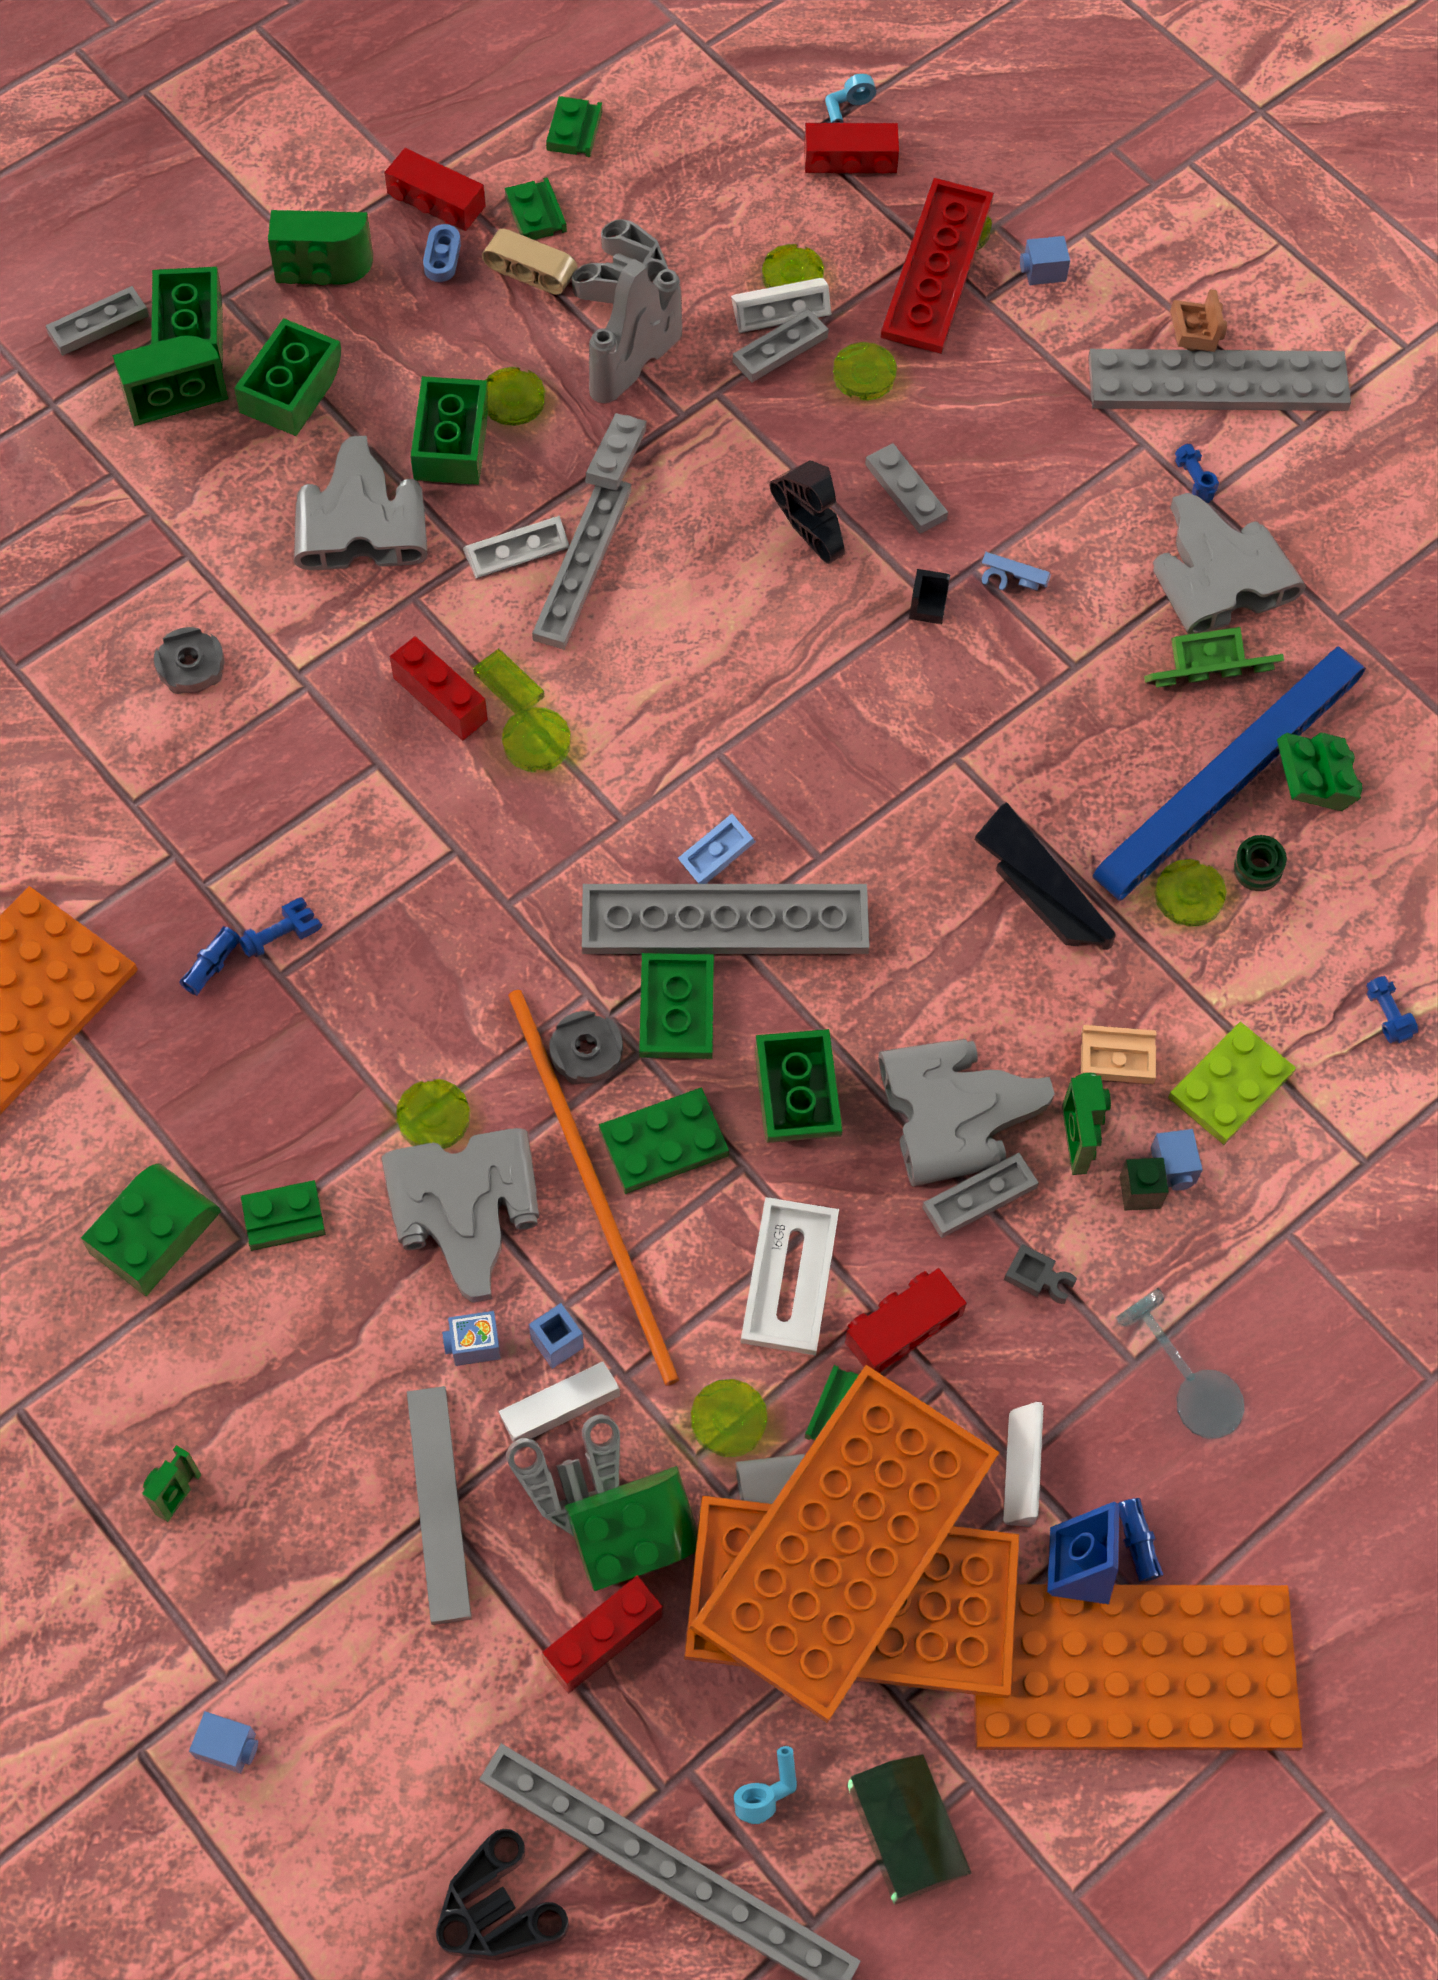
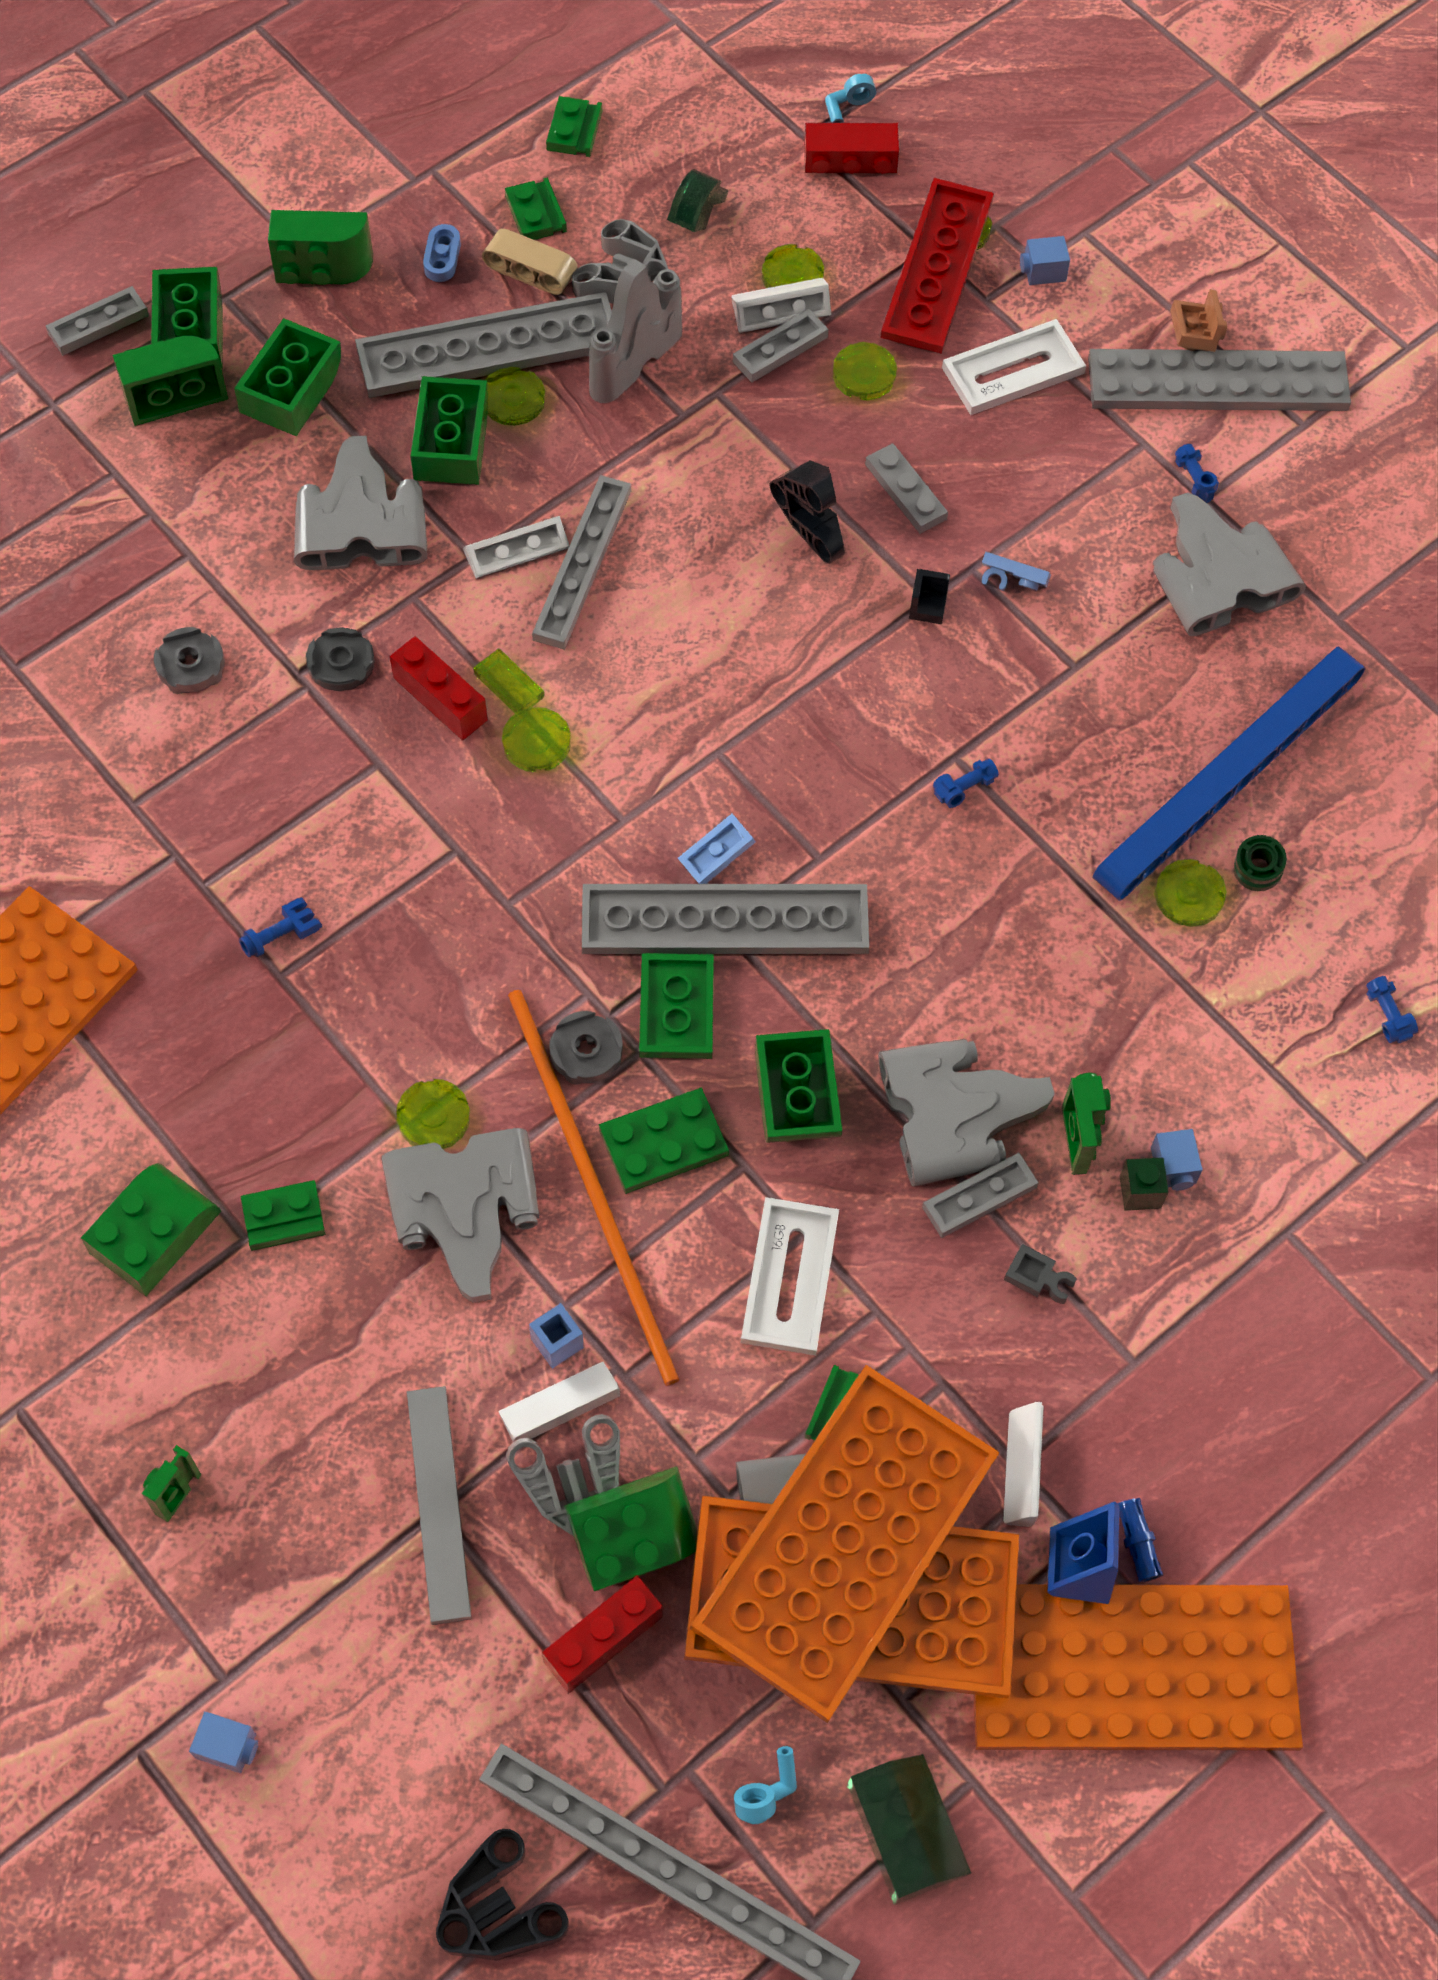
blue pin [179,926,240,996] -> none
red brick [384,148,486,231] -> none
medium blue brick [442,1311,501,1366] -> none
light grey plate [585,413,647,491] -> none
clear neon green tile [690,1379,768,1457] -> none
red brick [845,1268,967,1373] -> none
black wedge [974,802,1116,950] -> none
light nougat plate [1081,1025,1156,1084] -> none
clear light blue piece [1115,1288,1244,1439] -> none
bright green bracket [1144,627,1284,688] -> none
lime plate [1168,1021,1296,1145] -> none
green plate [1277,732,1363,811] -> none
none -> dark grey tile [306,627,375,691]
none -> light grey plate [355,292,612,398]
none -> clear green brick [667,169,729,232]
none -> blue bar [933,758,999,808]
none -> white piece [942,319,1086,415]

